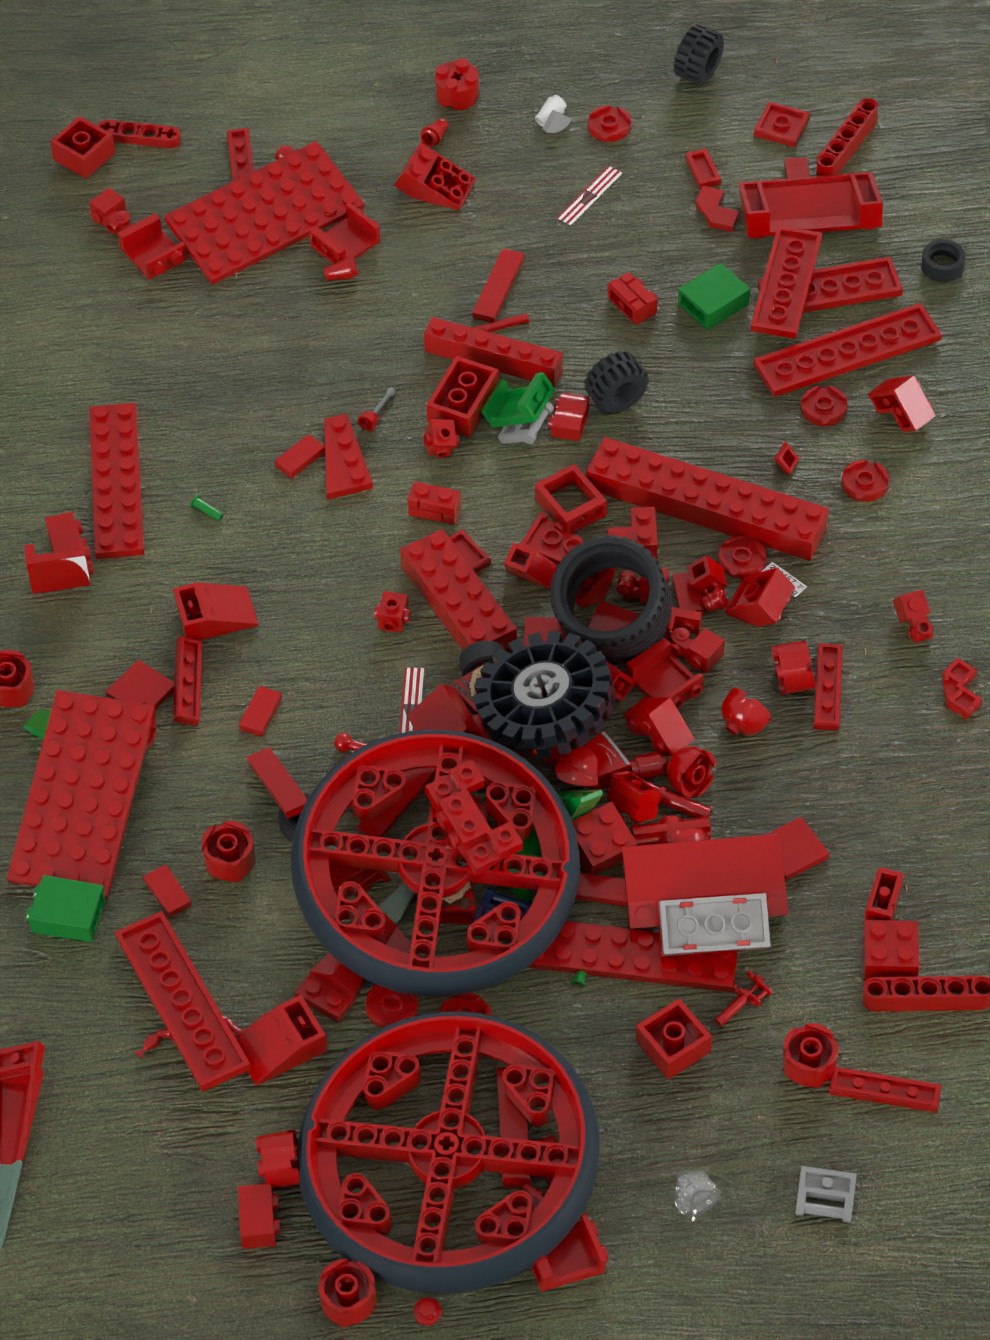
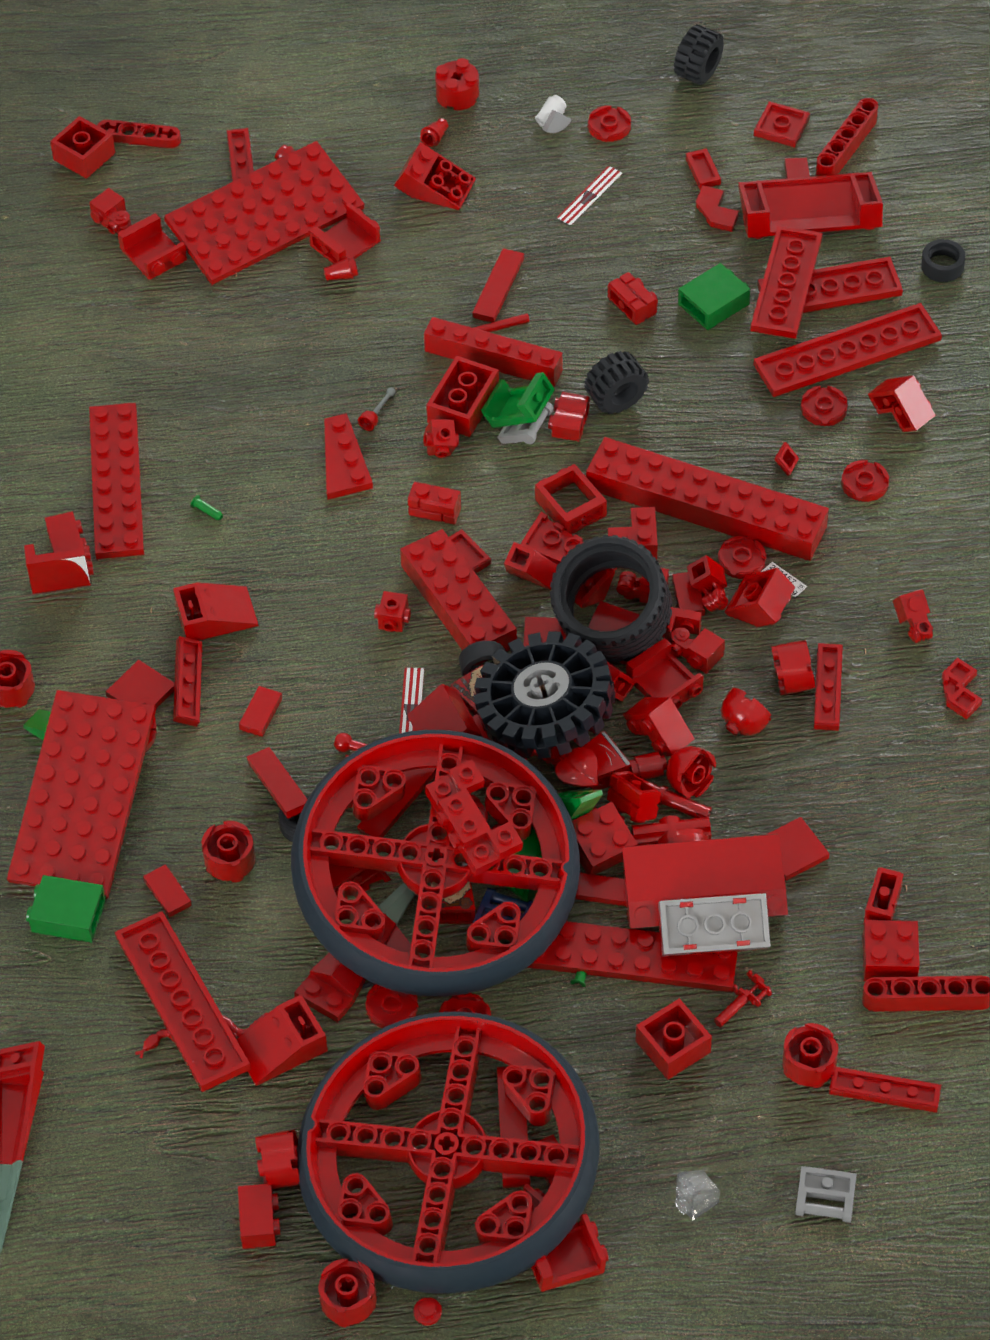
red tile [274,434,325,479] -> none

